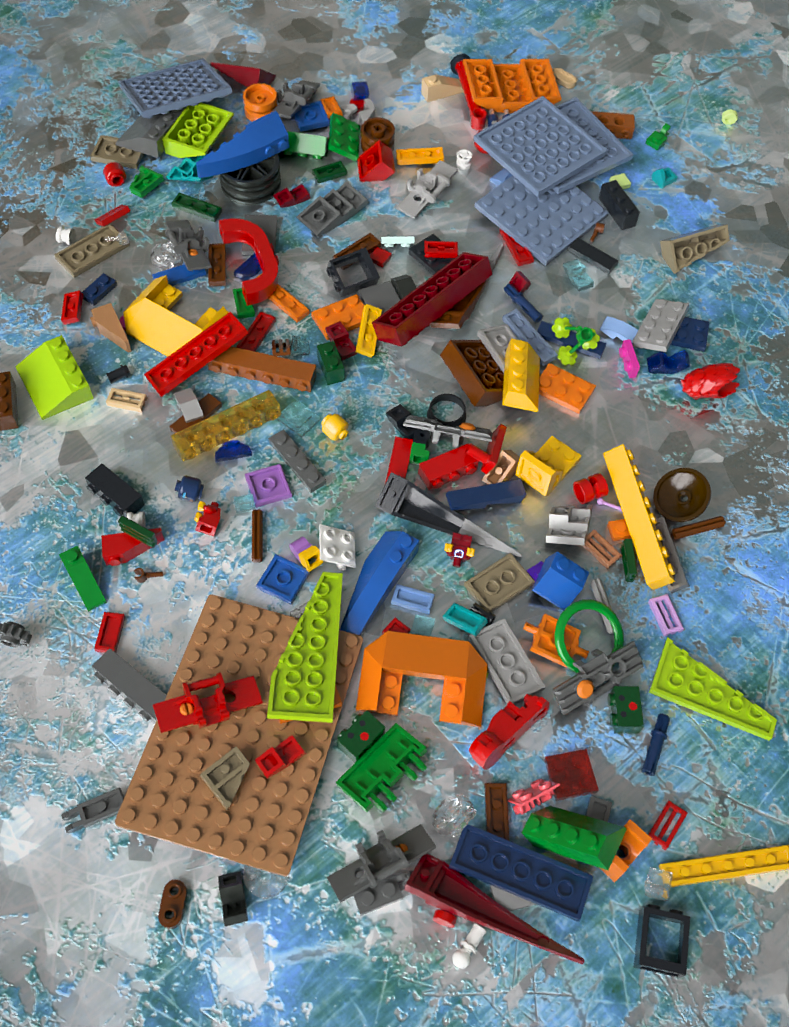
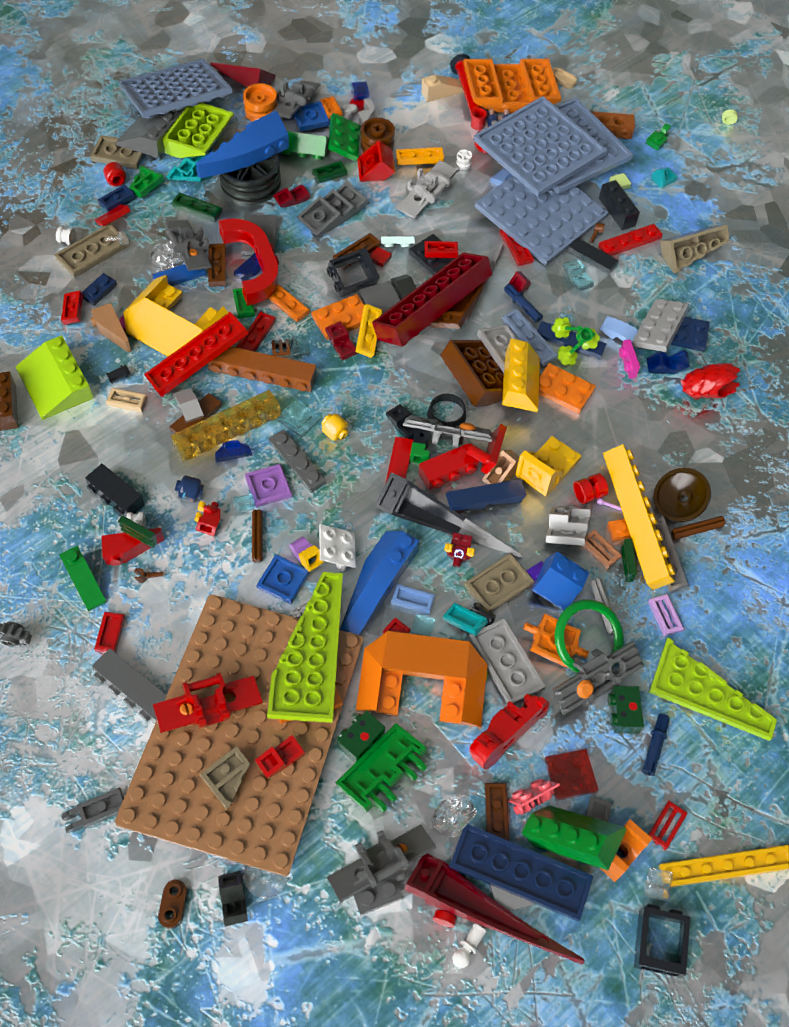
dark green brick [317,341,345,385] -> none
none -> dark blue plate [98,184,135,212]
none -> red plate [598,224,663,256]

